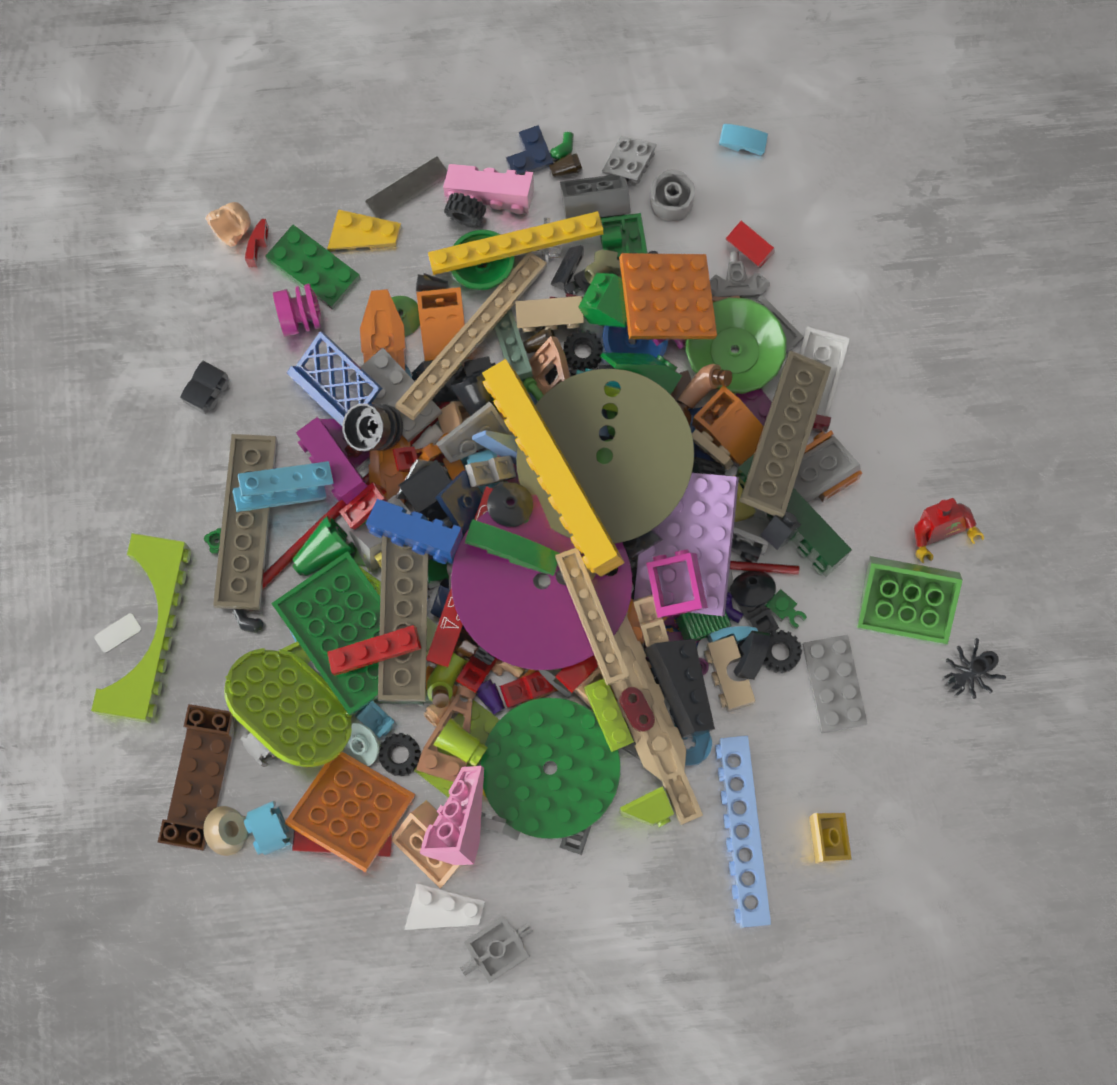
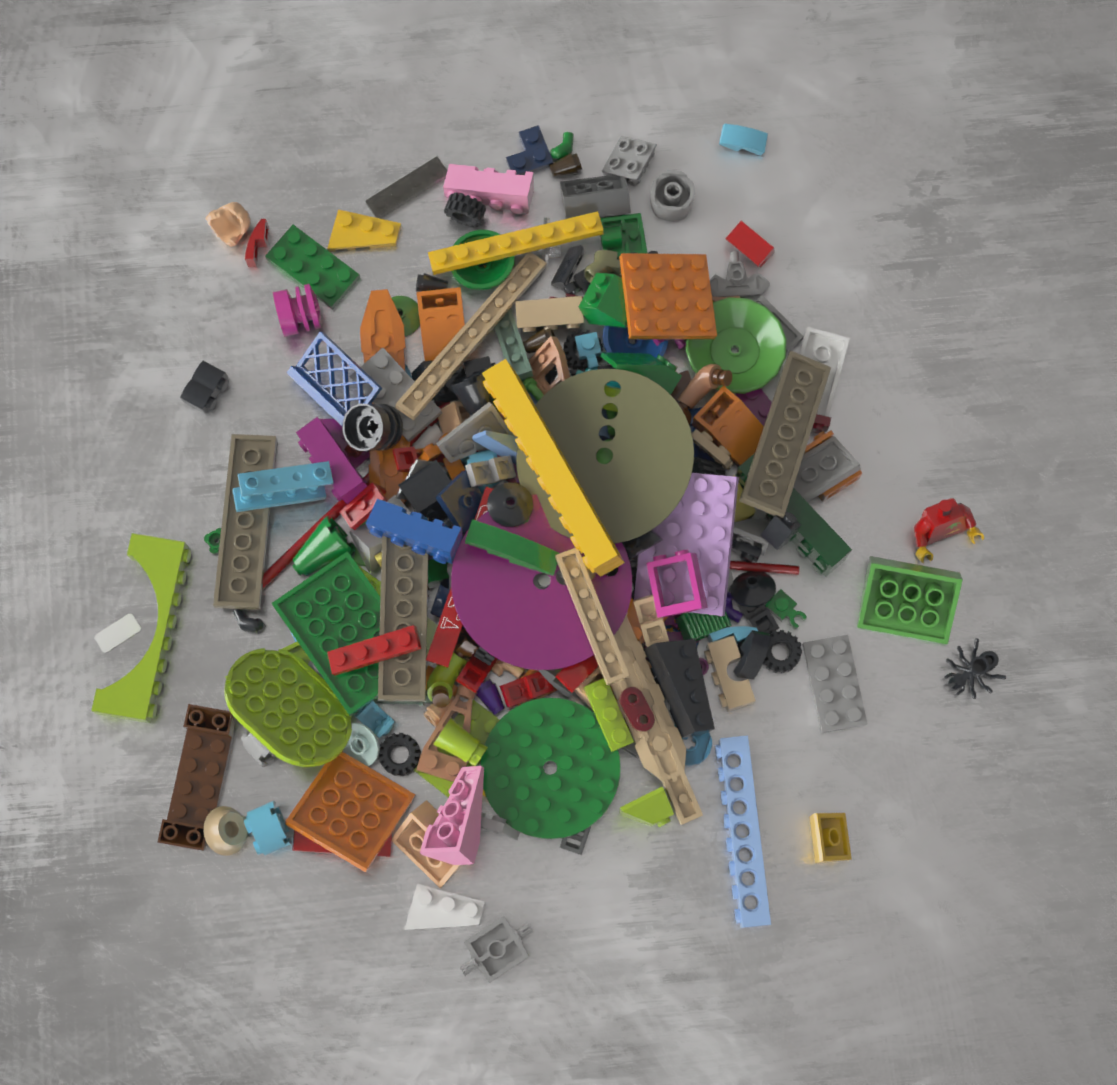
none -> medium azure plate [575,332,601,370]

